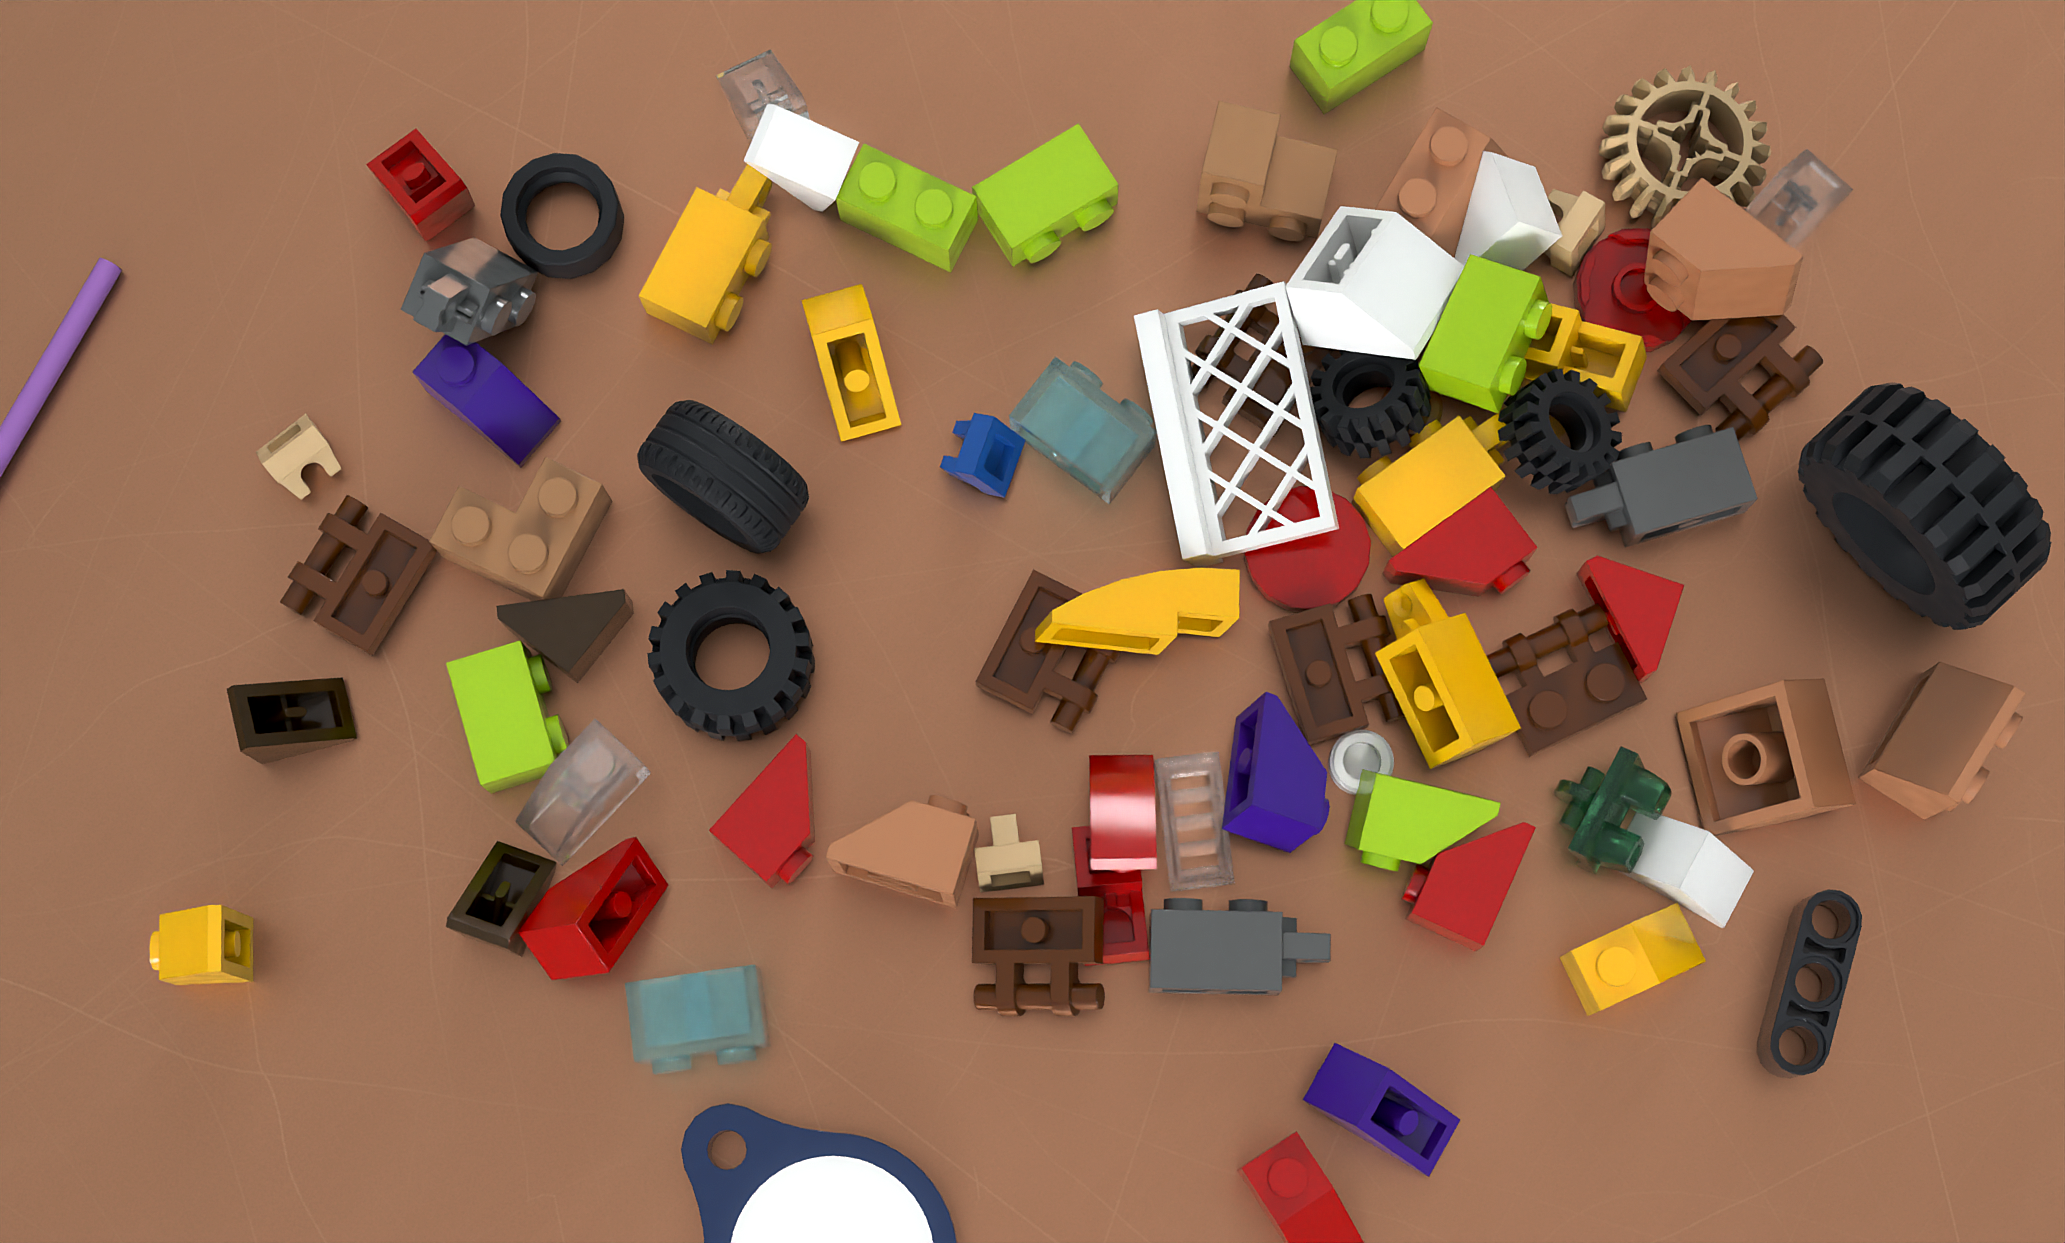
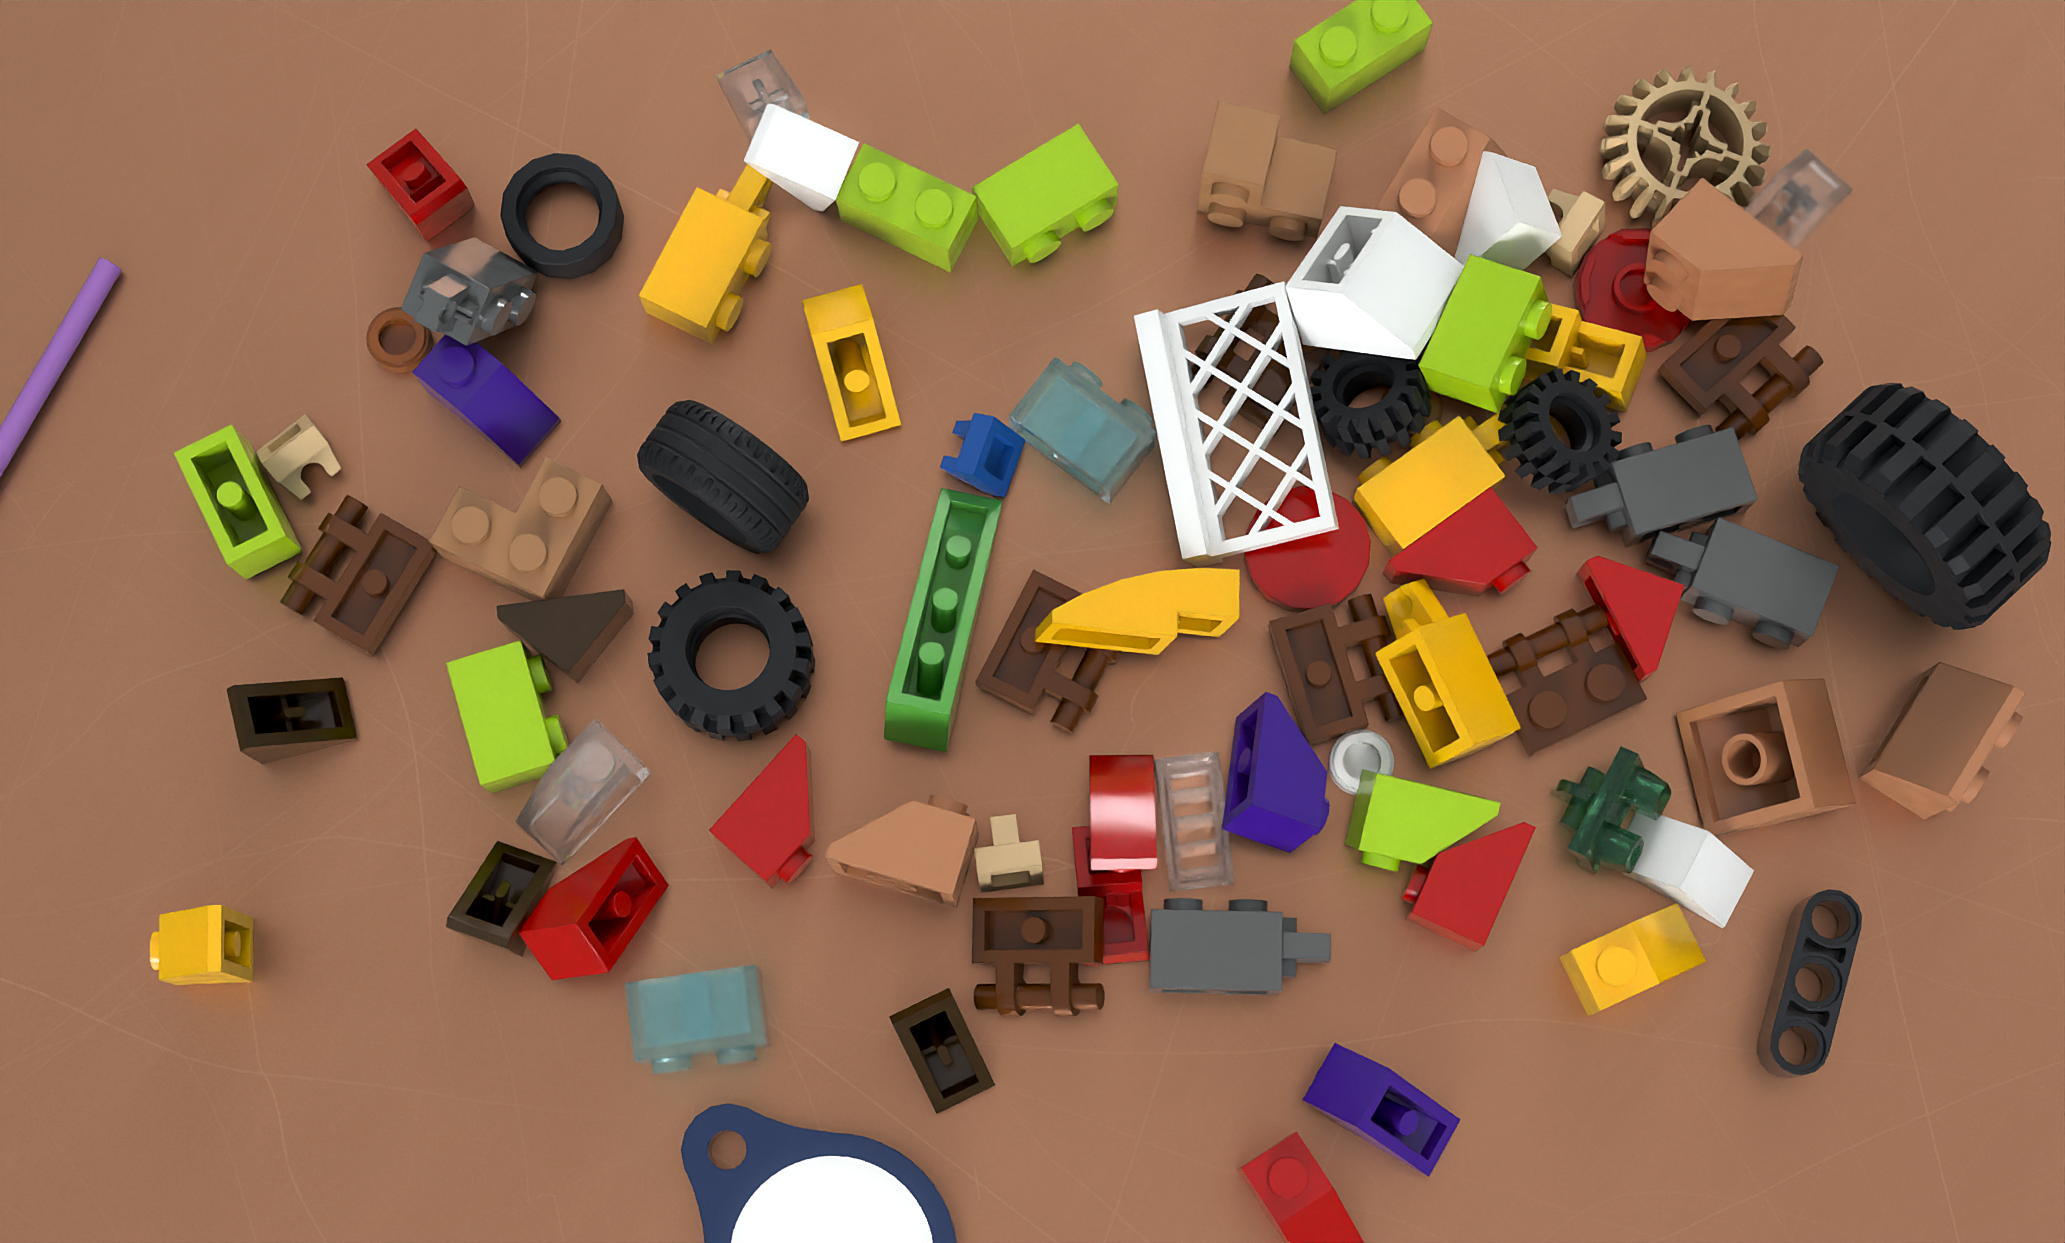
none -> lime brick [174,424,303,580]
none -> dark orange tile [366,307,433,373]
none -> bright green slope [884,488,1003,752]
none -> dark brown slope [889,988,995,1114]
none -> dark grey hinge [1645,517,1839,649]

